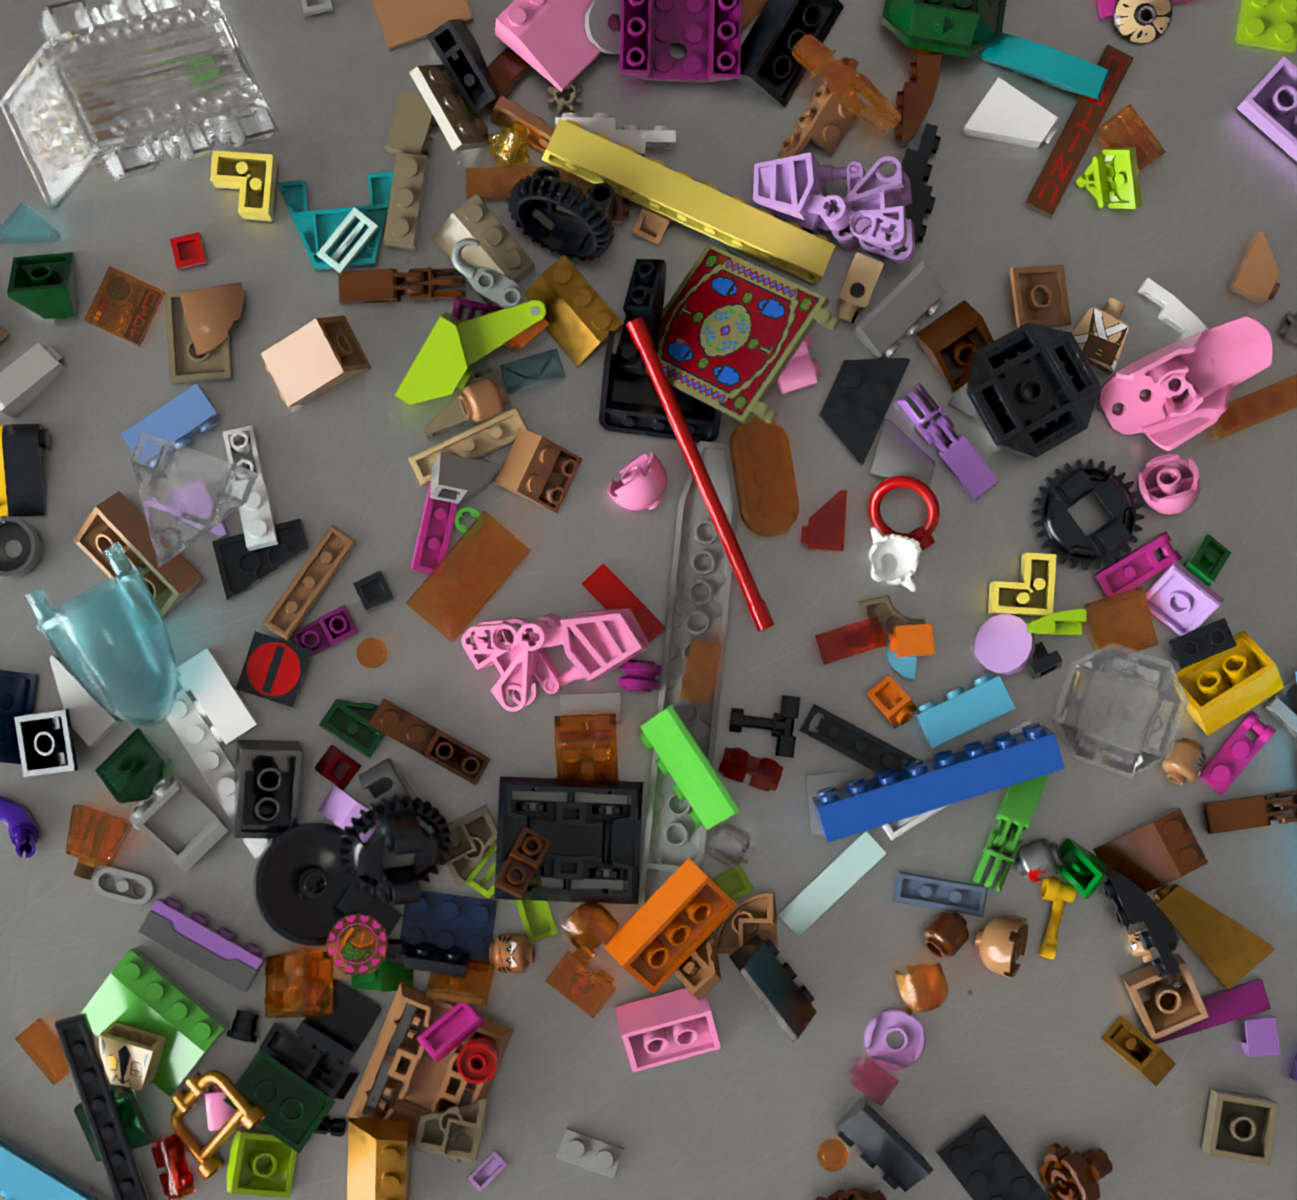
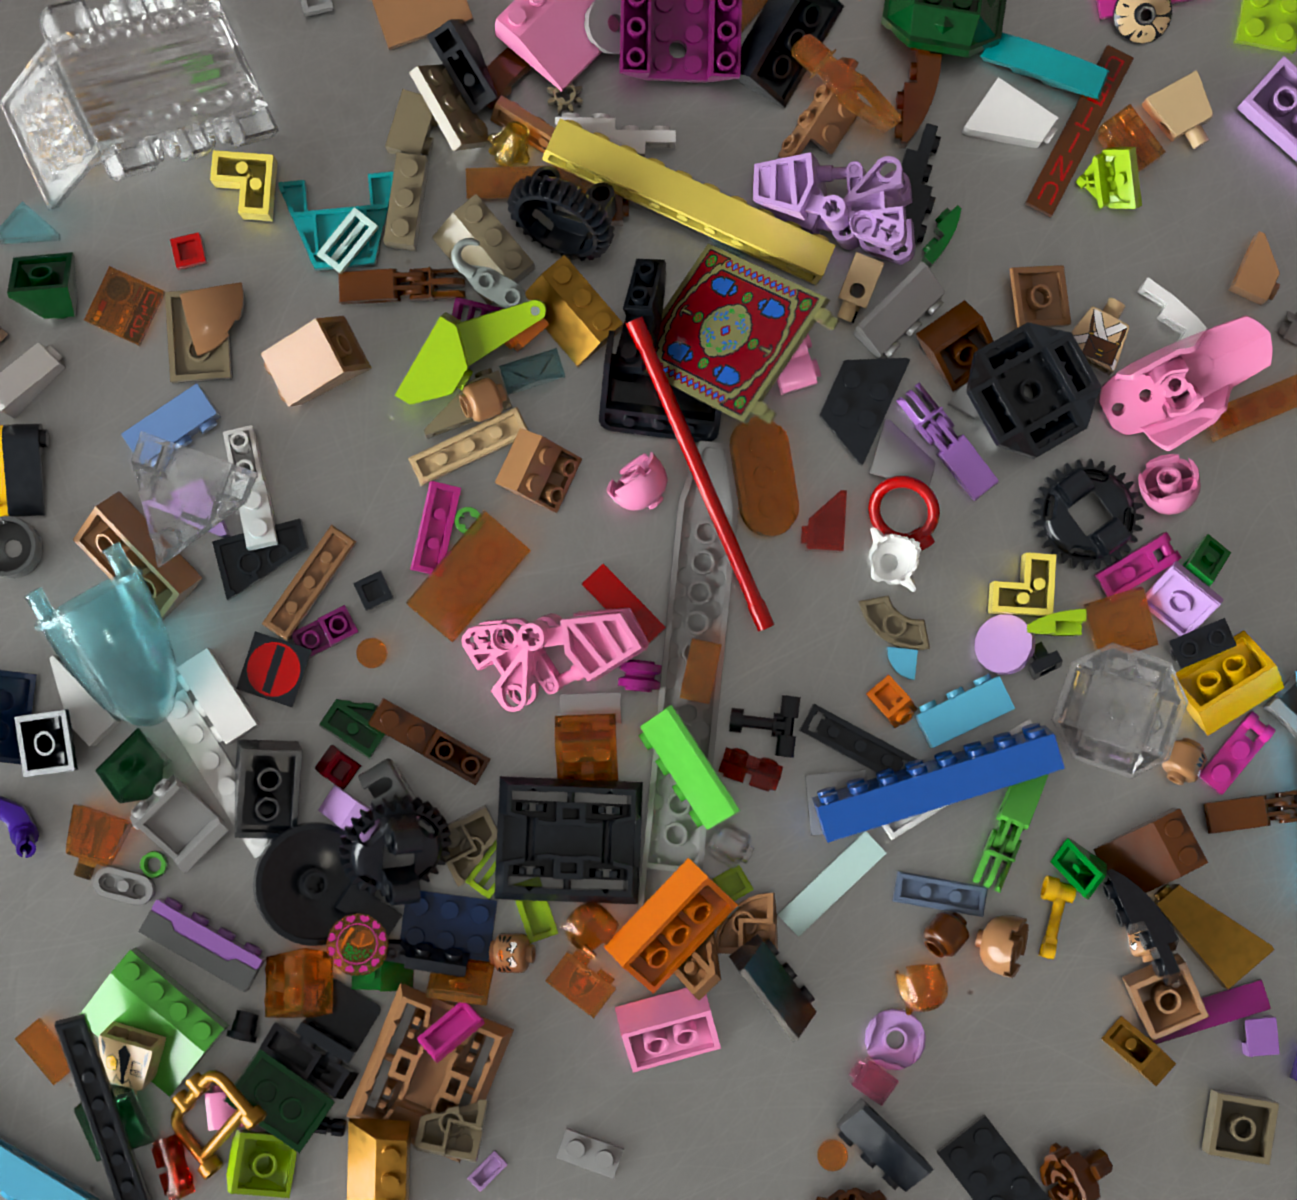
light grey slope [430,453,499,504] -> none
red wheel [457,1036,501,1084] -> none
reddish brown slope [493,826,552,899] -> none
medium nougat plate [631,206,671,245] -> none
clear red slope [815,616,887,665] -> none
orange brick [888,623,935,658] -> none
flat silver head [1016,838,1064,883] -> none
none -> bright green axle [140,851,169,878]
none -> green slope [921,205,962,269]
none -> tan torso [1142,70,1213,149]

